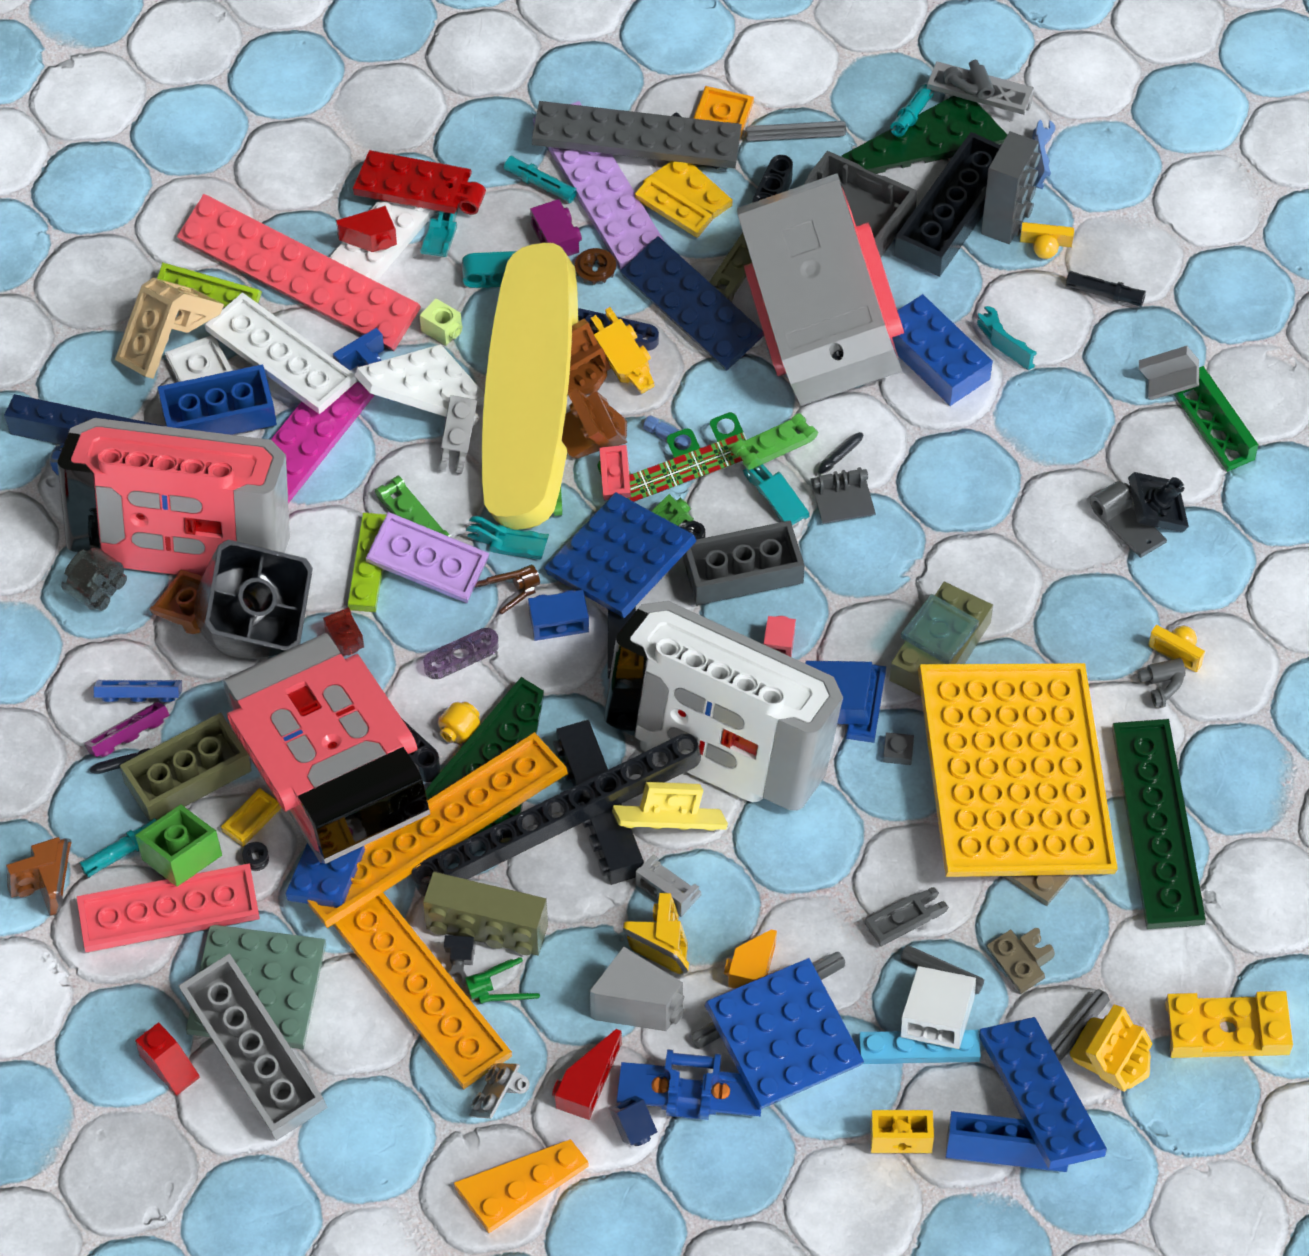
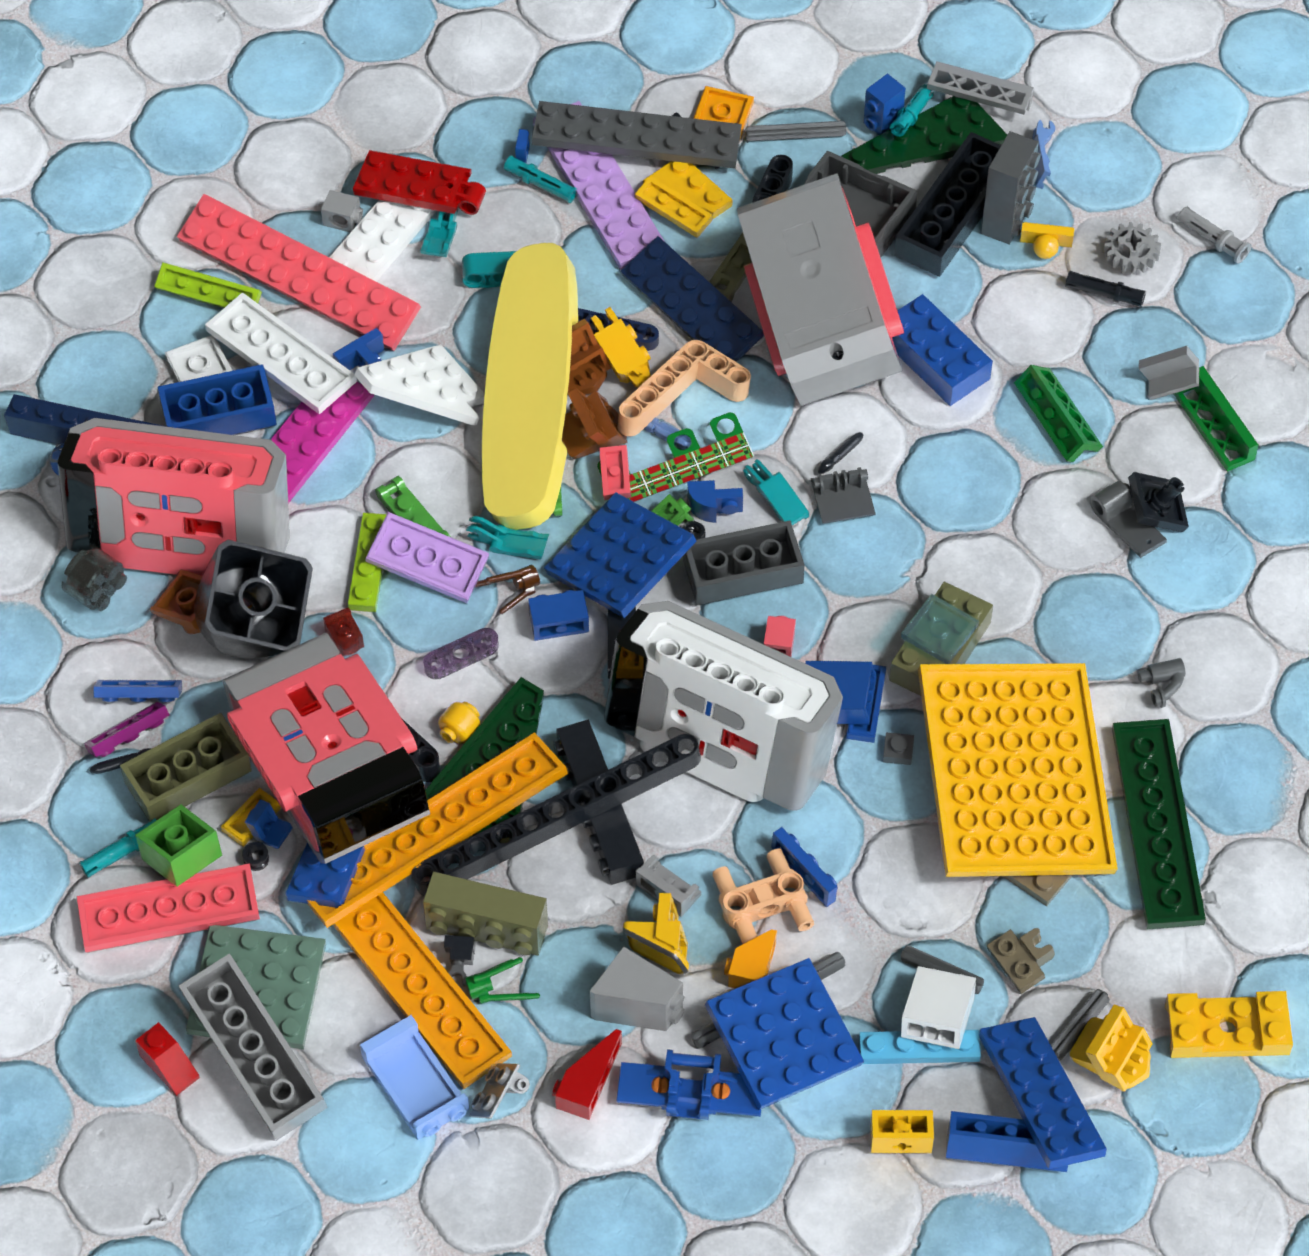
dark orange piece [6,837,72,916] -> none
tan bracket [115,278,224,379] -> none
red slope [336,206,397,252] -> none
yellowish green brick [420,298,463,346] -> none
light grey hinge [439,395,477,474] -> none
light orange wing [454,1139,589,1233] -> none
magenta brick [530,199,582,256] -> none
reddish brown gear [575,248,616,285] -> none
dark blue brick [609,1096,658,1146] -> none
light yellow bracket [612,782,728,831] -> none
bright green plate [731,413,818,470] -> none
dark grey hinge [865,887,949,947] -> none
dark grey plant [943,59,995,100] -> none
teal arm [977,306,1037,370] -> none
yellow tile [1148,624,1205,672] -> none
none -> blue bracket [245,799,293,849]
none -> light grey brick [321,190,363,232]
none -> light blue panel [360,1015,469,1140]
none -> blue tile [515,129,530,163]
none -> light nougat beam [617,340,751,436]
none -> blue brick [687,480,743,523]
none -> light nougat piece [712,848,814,944]
none -> blue plate [771,827,838,907]
none -> blue brick [863,73,906,135]
none -> green fence [1014,365,1103,462]
none -> light grey gear [1103,222,1161,274]
none -> light grey pin [1177,206,1252,264]

